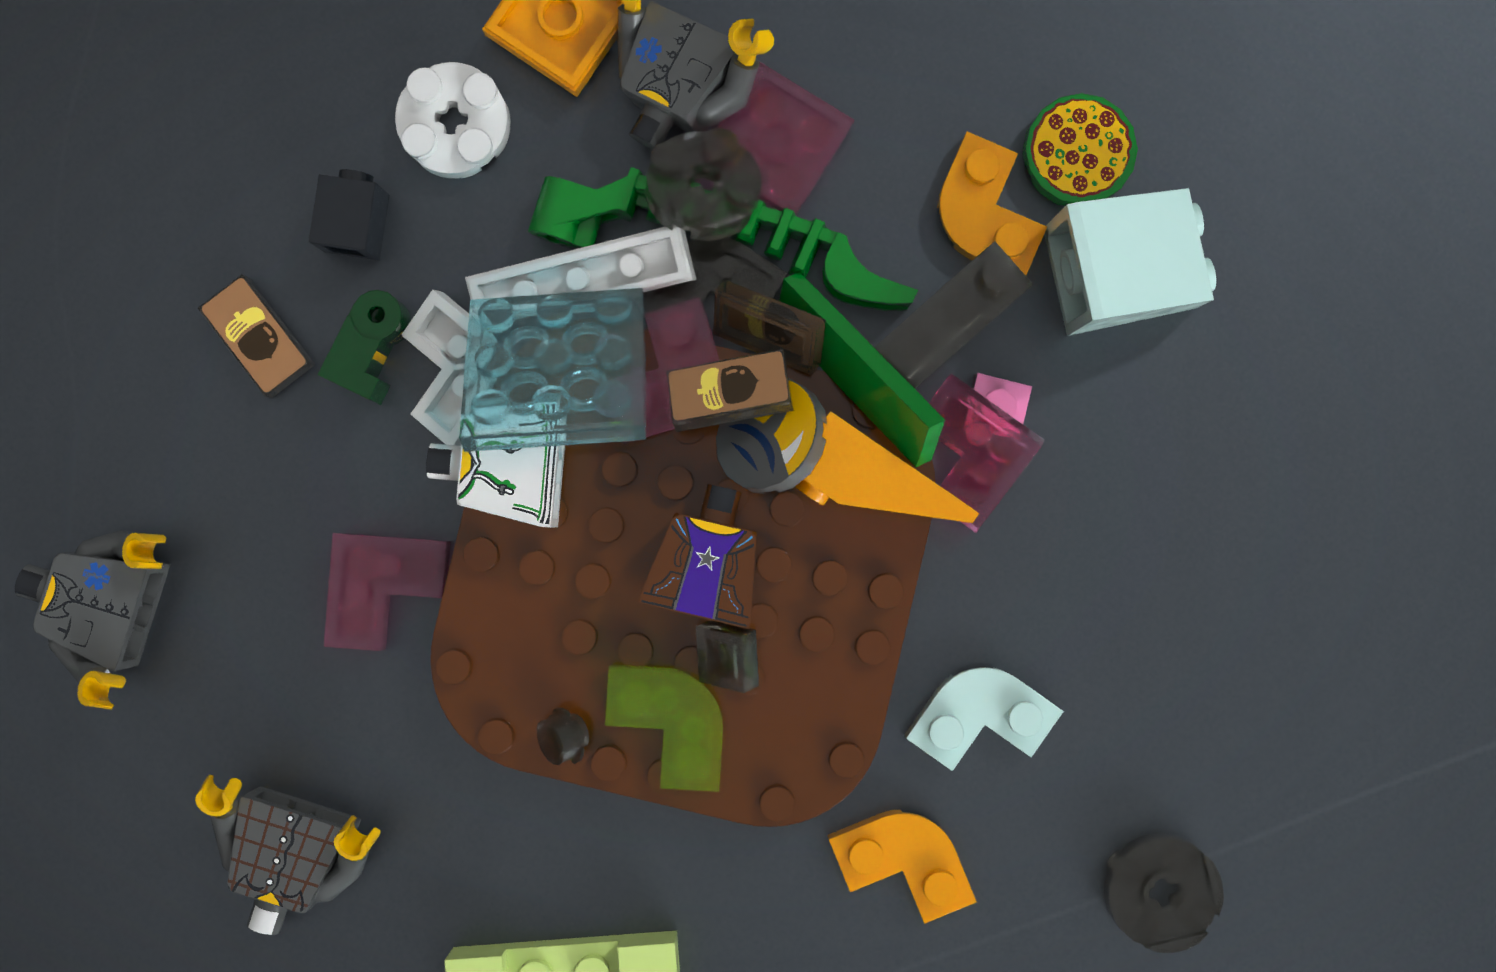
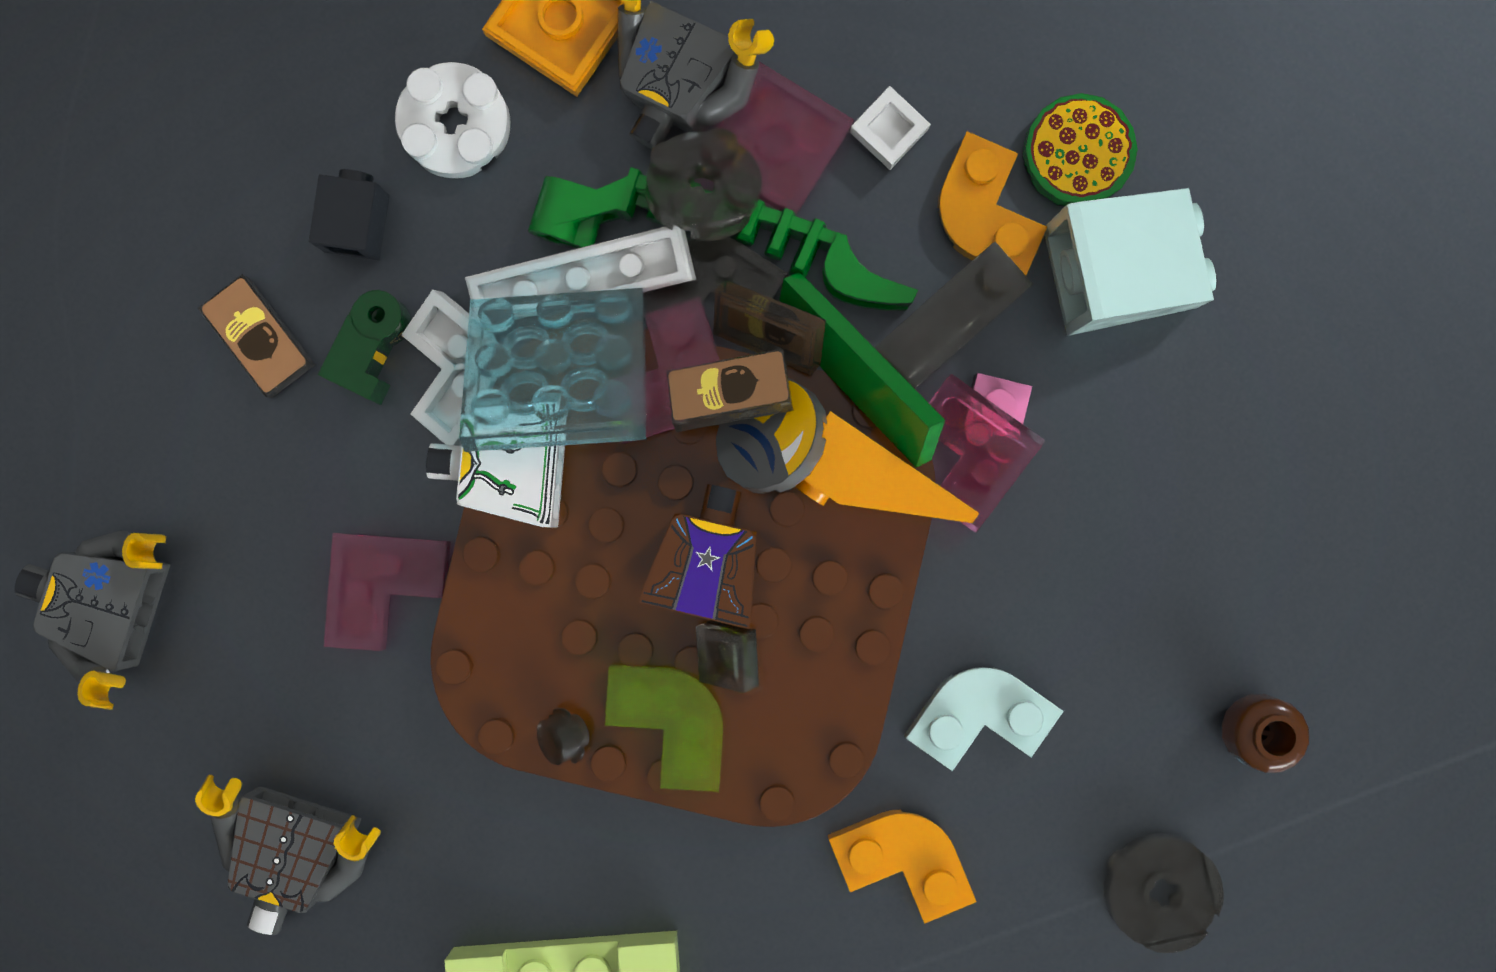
none -> white plate [850,86,931,170]
none -> reddish brown head [1222,694,1309,773]

